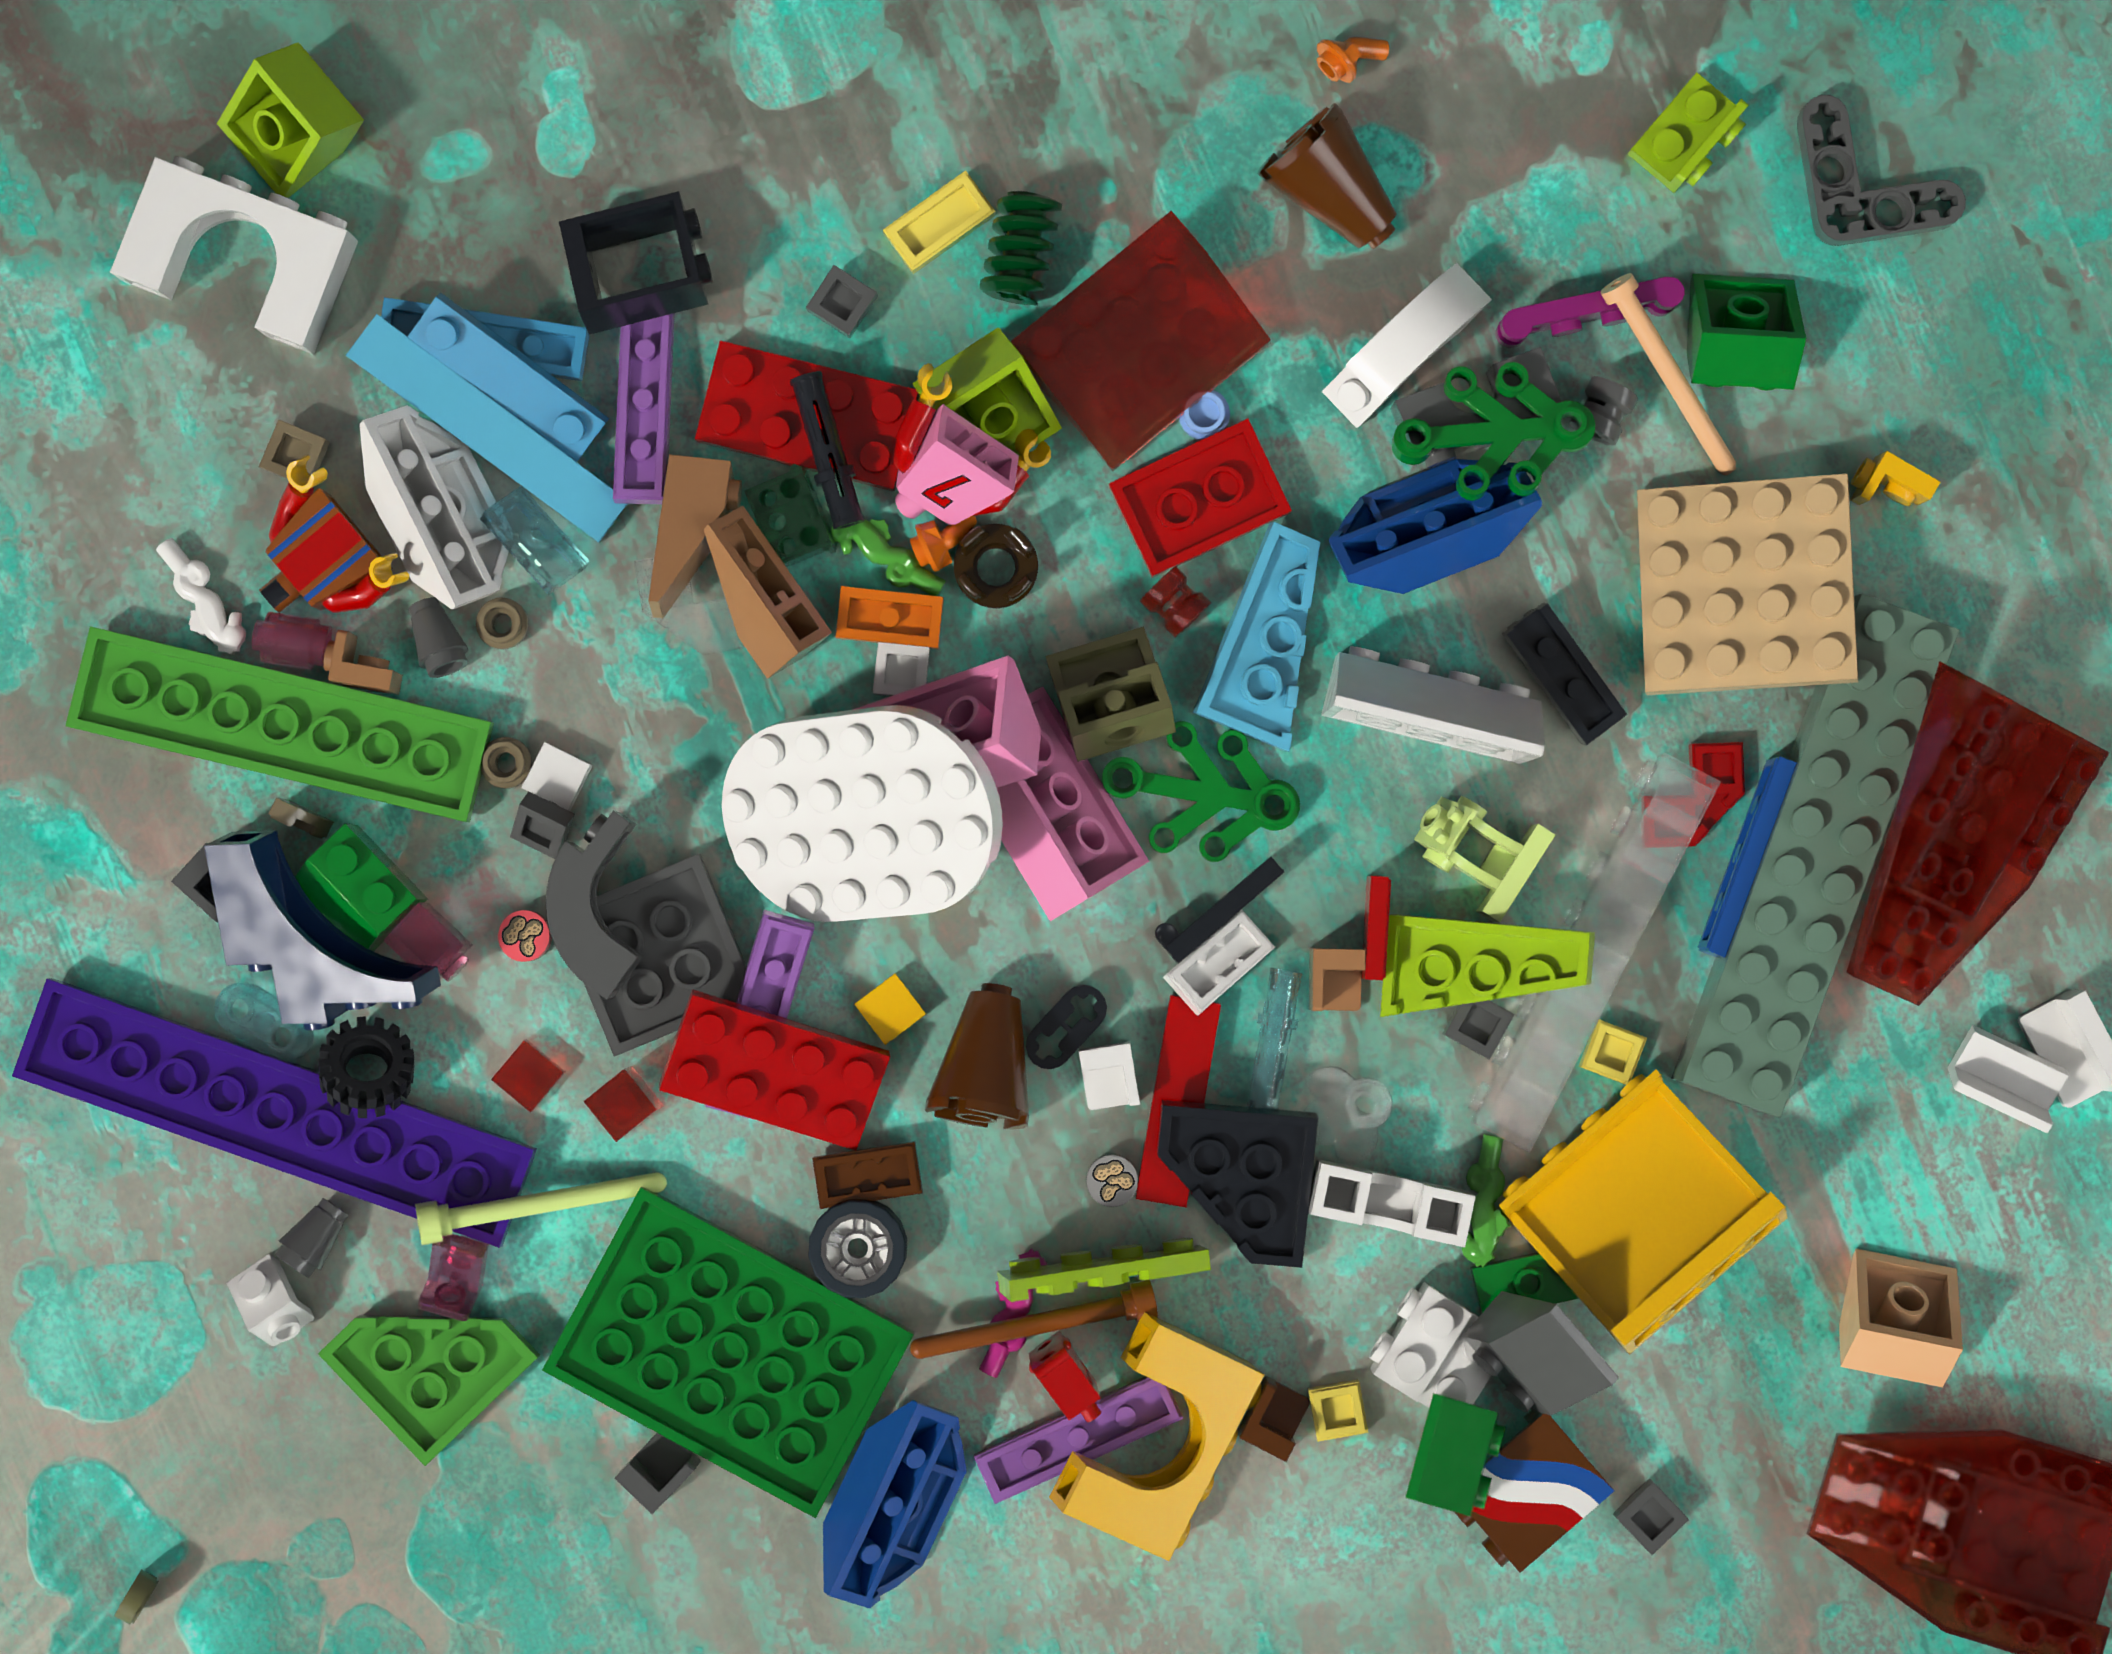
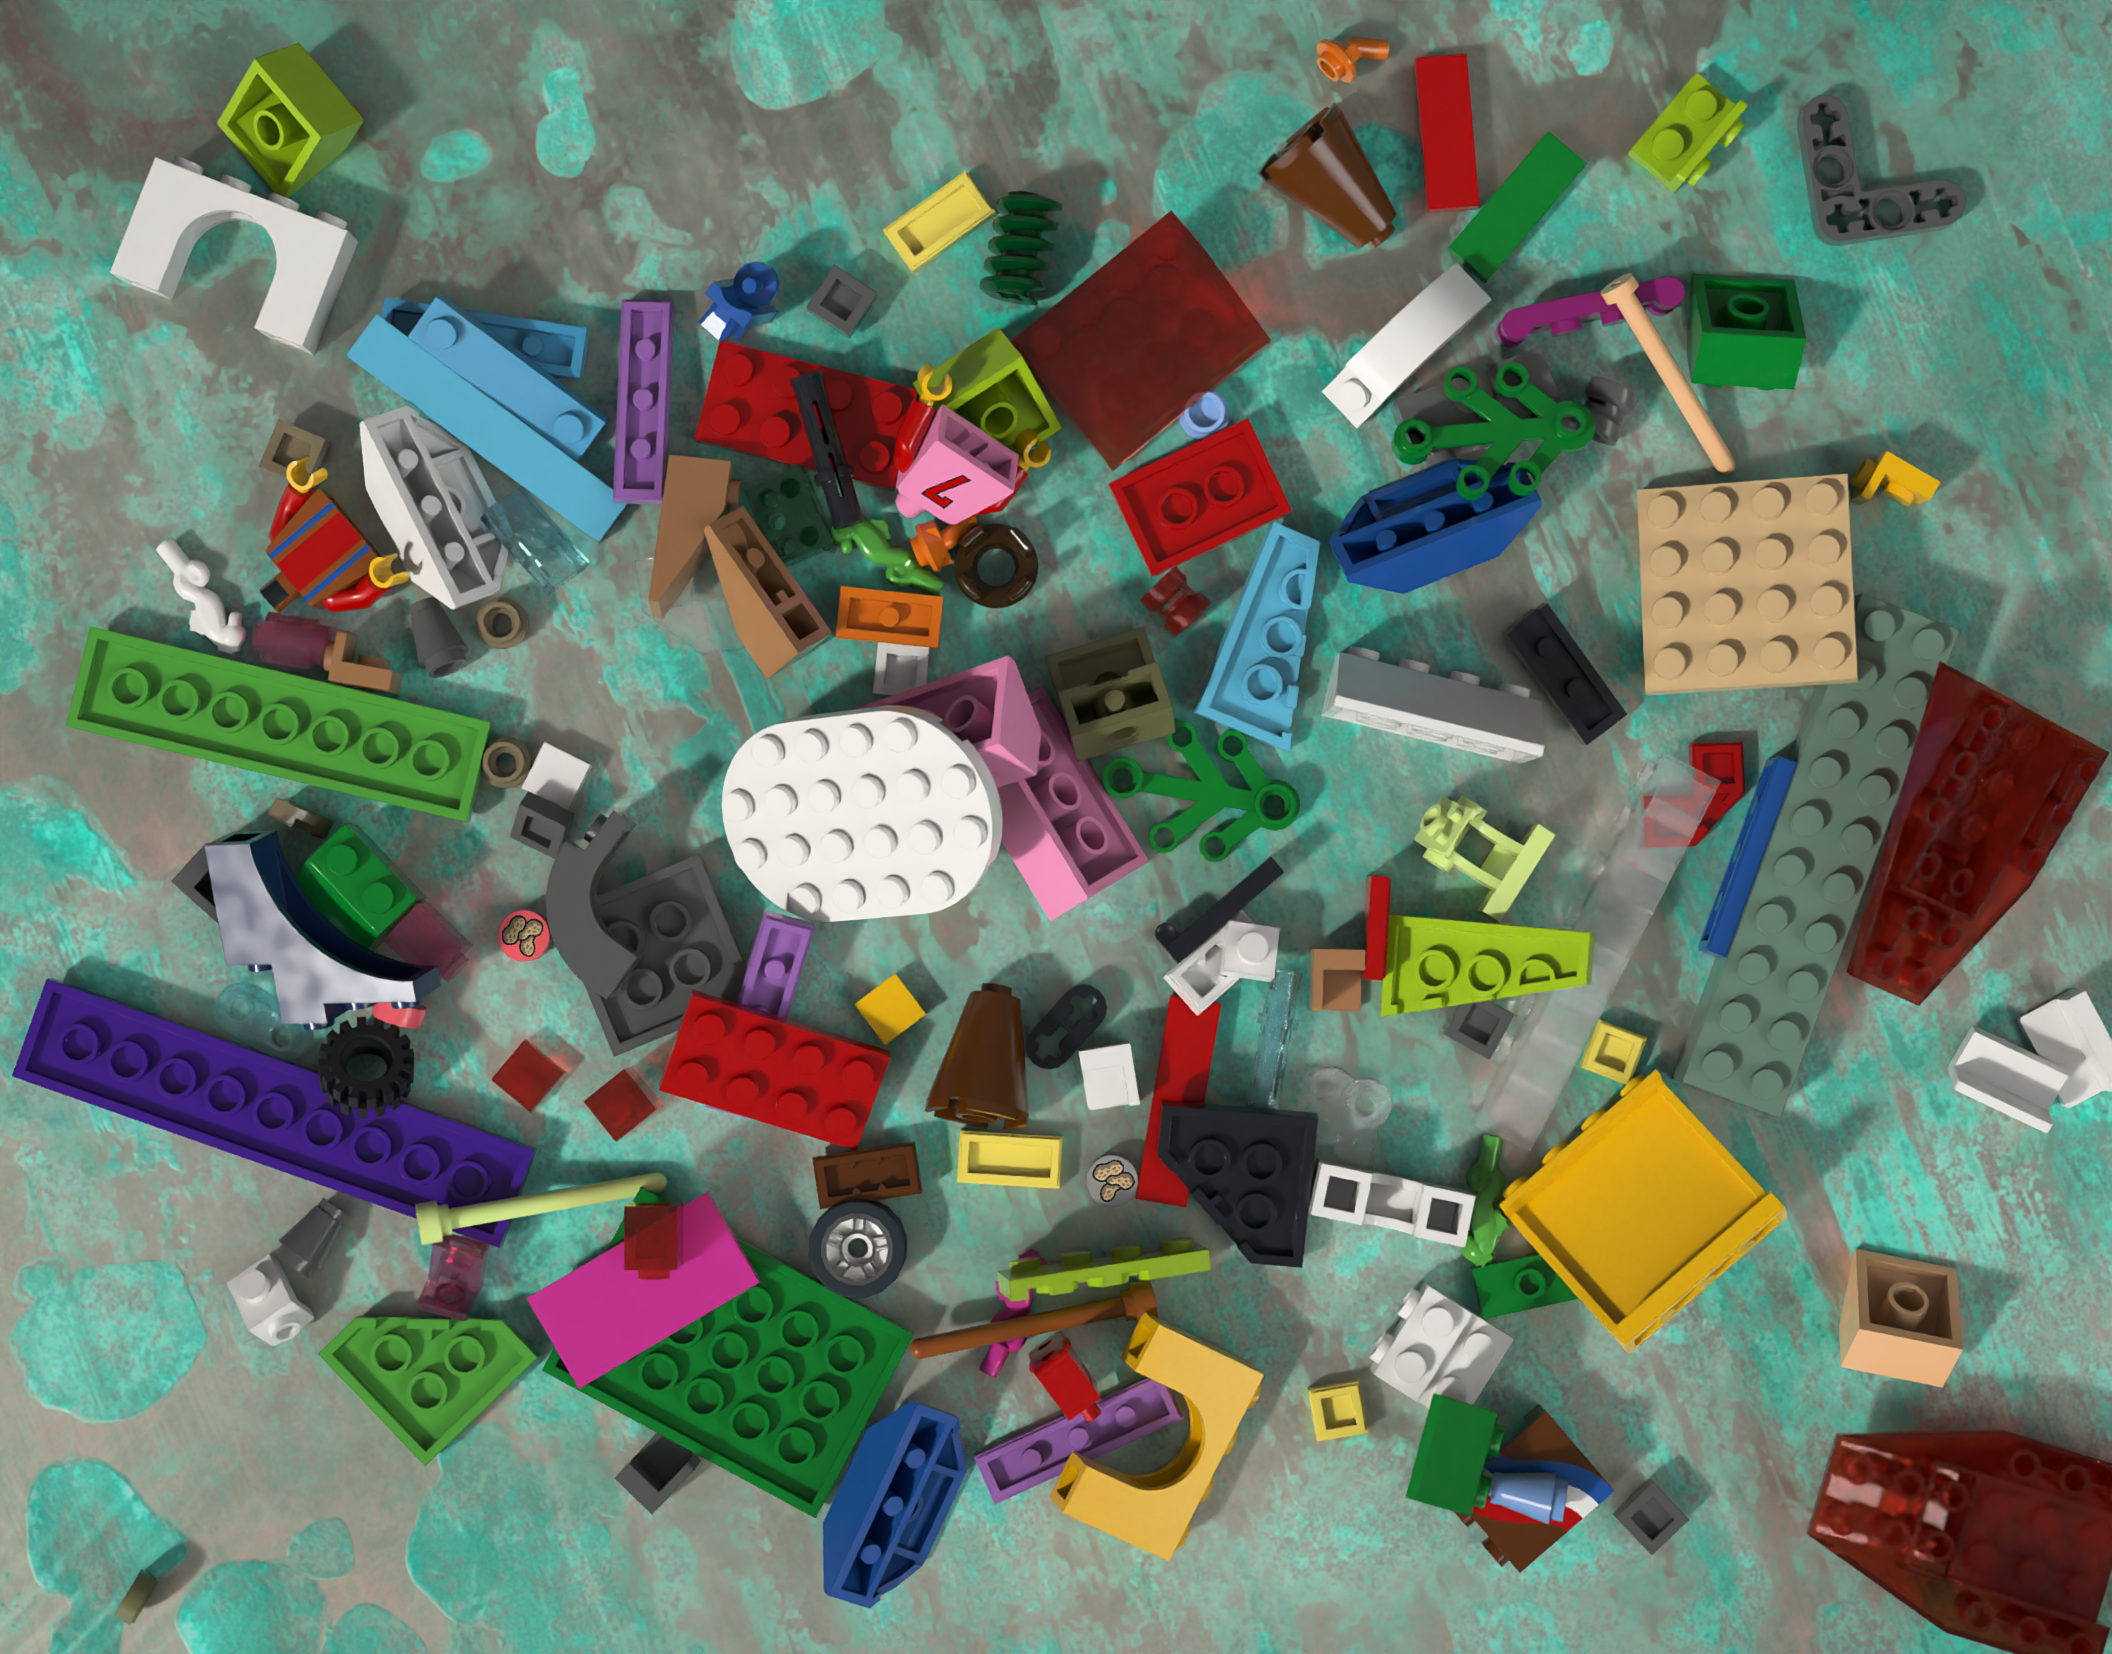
black window [559,191,713,335] -> none
reddish brown panel [1237,1375,1310,1462] -> none
dark grey slope [1462,1291,1619,1416] -> none
none -> coral tile [372,1002,427,1029]
none -> dark pink tile [527,1191,761,1389]
none -> clear red brick [624,1202,683,1280]
none -> blue hips [699,262,780,342]
none -> light yellow tile [957,1129,1063,1189]
none -> white plate [1220,920,1280,982]
none -> red tile [1414,54,1480,213]
none -> green tile [1447,131,1587,283]
none -> medium blue cone [1490,1472,1569,1525]

